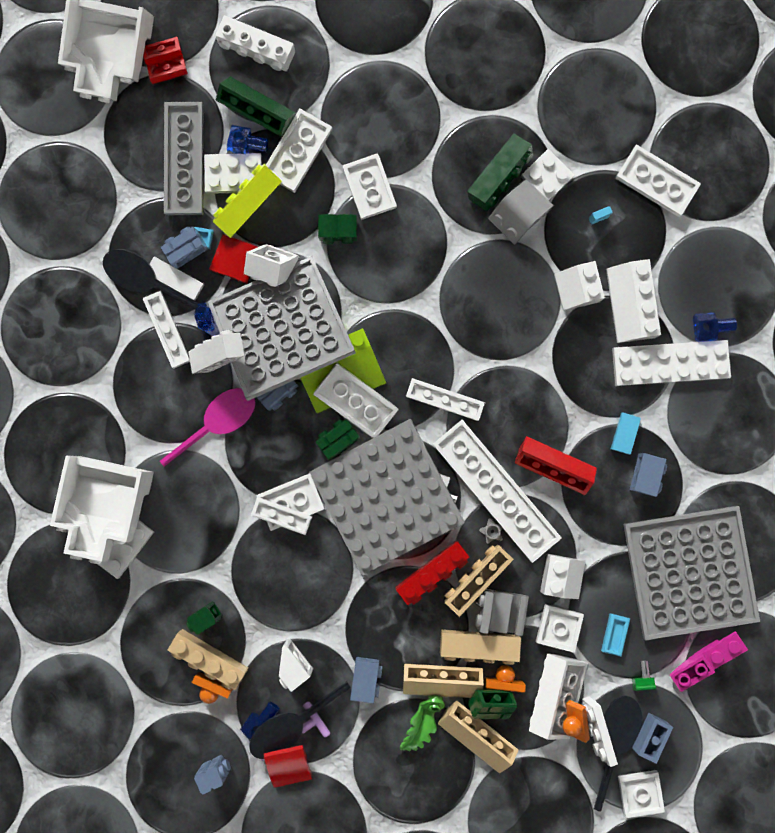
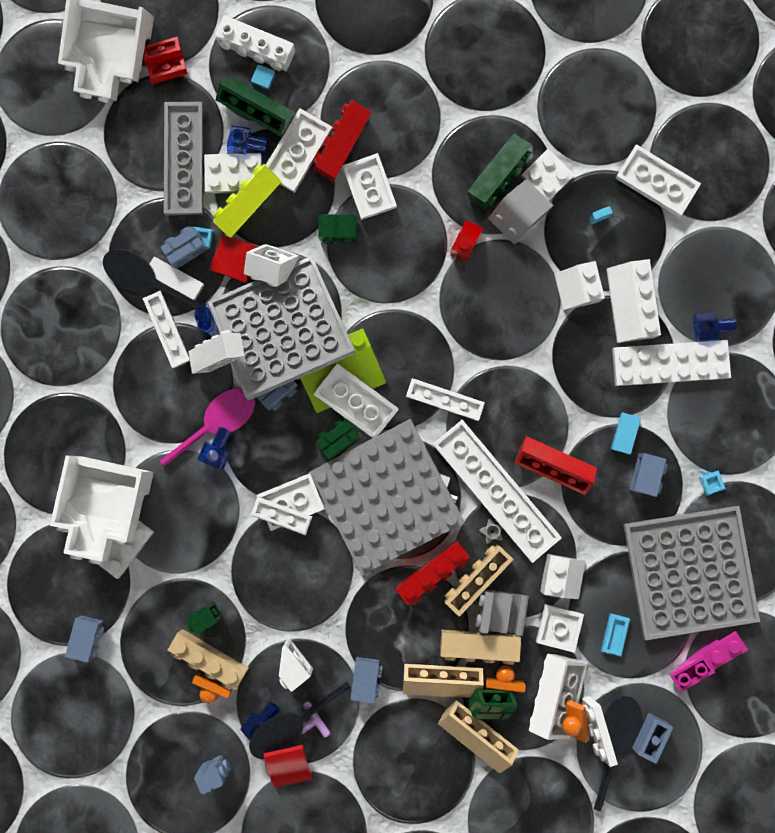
bright green plant [400,695,445,751] -> none
white plate [618,770,665,818] -> none
green piece [632,661,656,691] -> none
none -> sand blue brick [65,615,104,663]
none -> clear blue piece [197,426,232,470]
none -> medium azure tile [251,65,276,91]
none -> red brick [313,100,371,181]
none -> red slope [450,220,483,262]
none -> medium azure tile [699,471,726,495]

